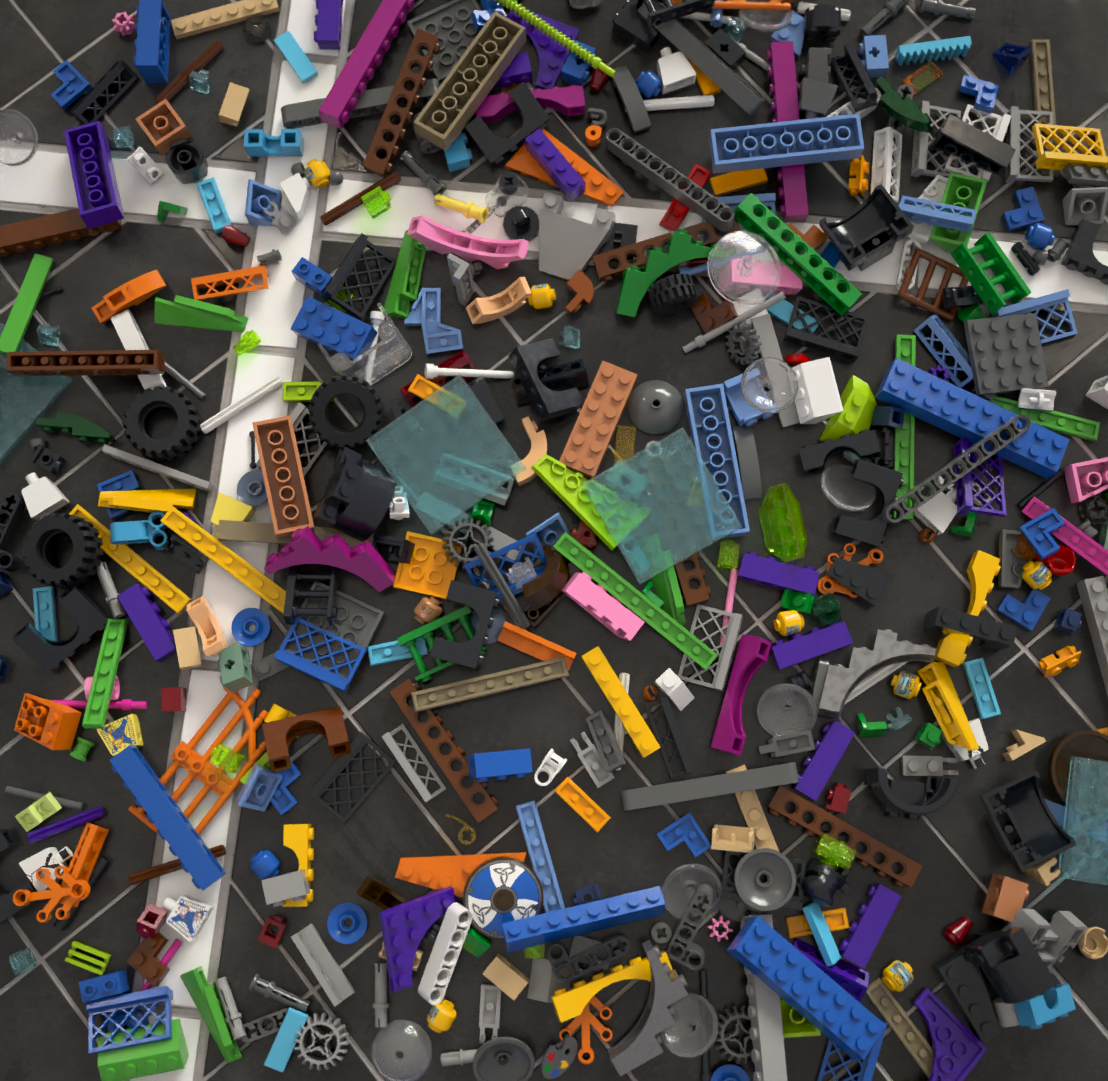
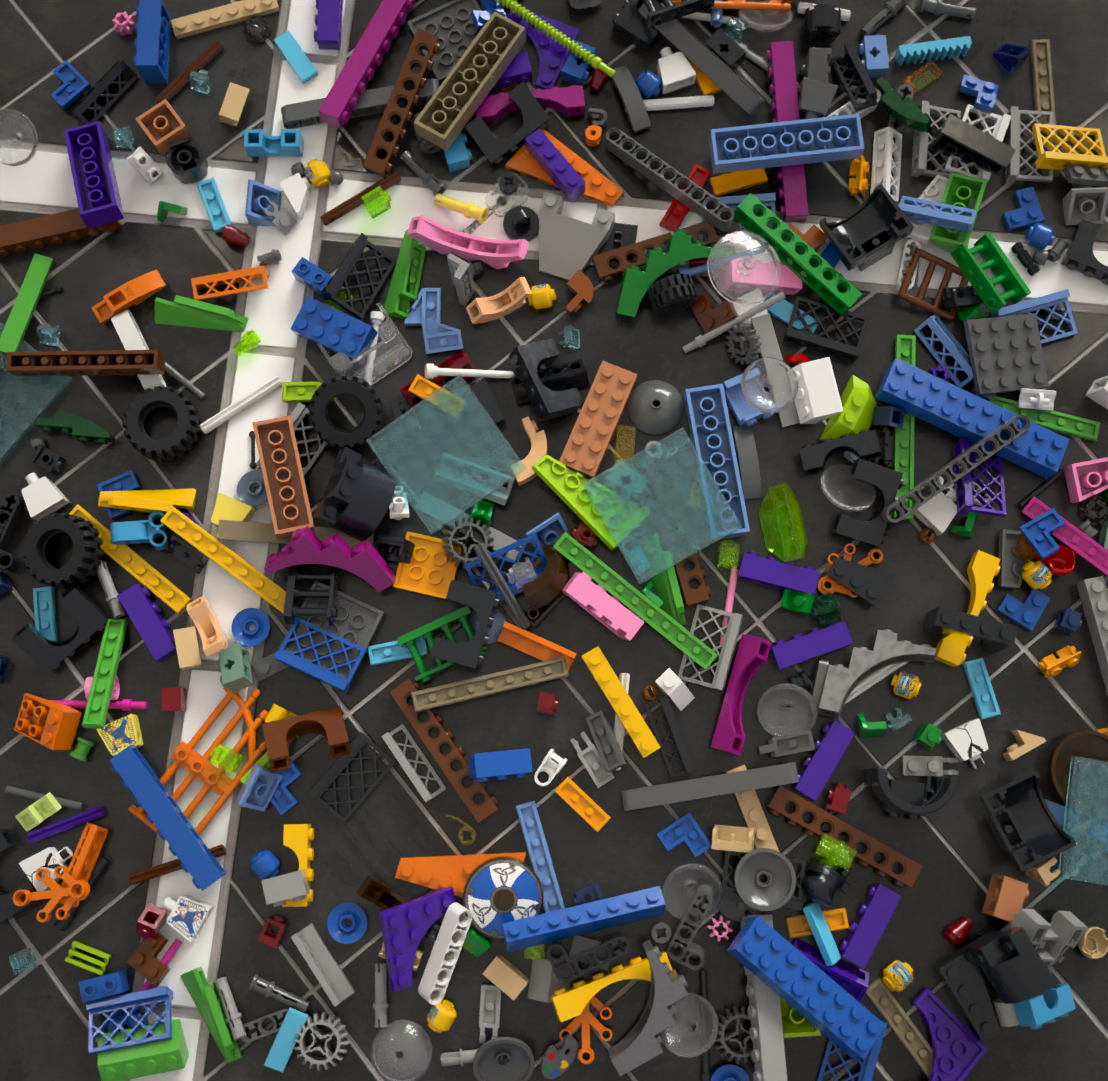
light grey tile [102,445,214,493] -> none
medium nougat head [414,596,443,625] -> none
medium blue wing [770,10,804,59] -> none
yellow head [774,610,804,636] -> none
yellow wedge [917,662,979,751] -> none
none -> dark red brick [537,692,560,716]

